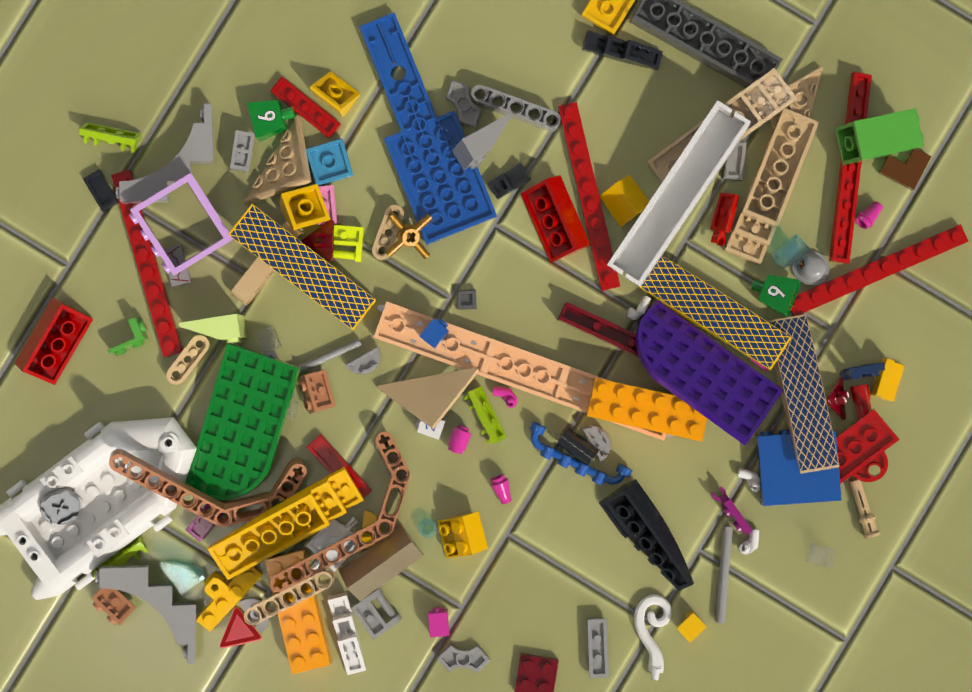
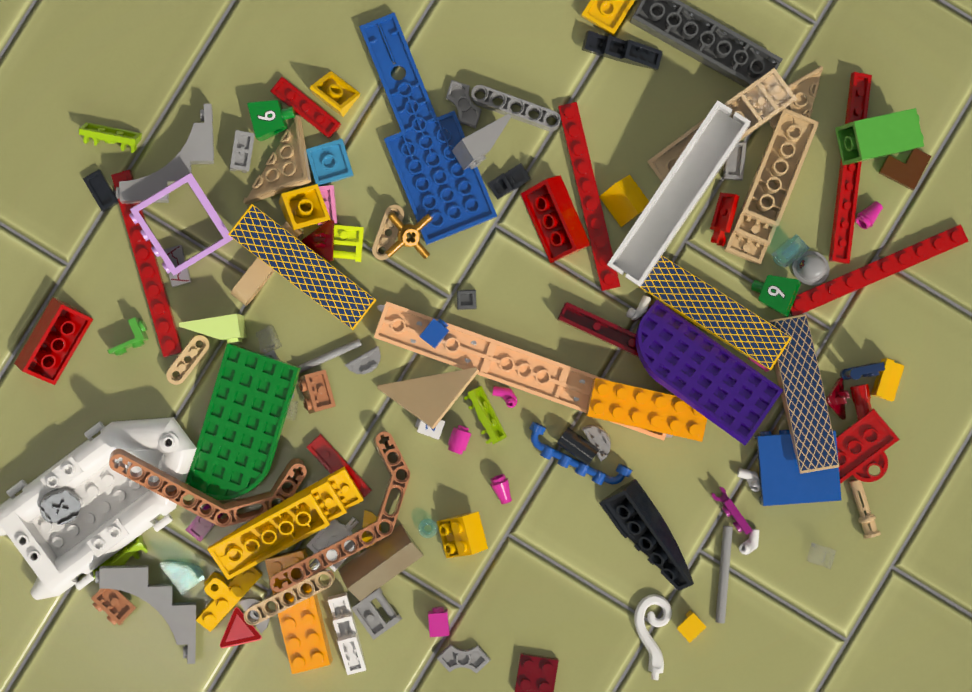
light grey plate [587,618,609,678] -> none

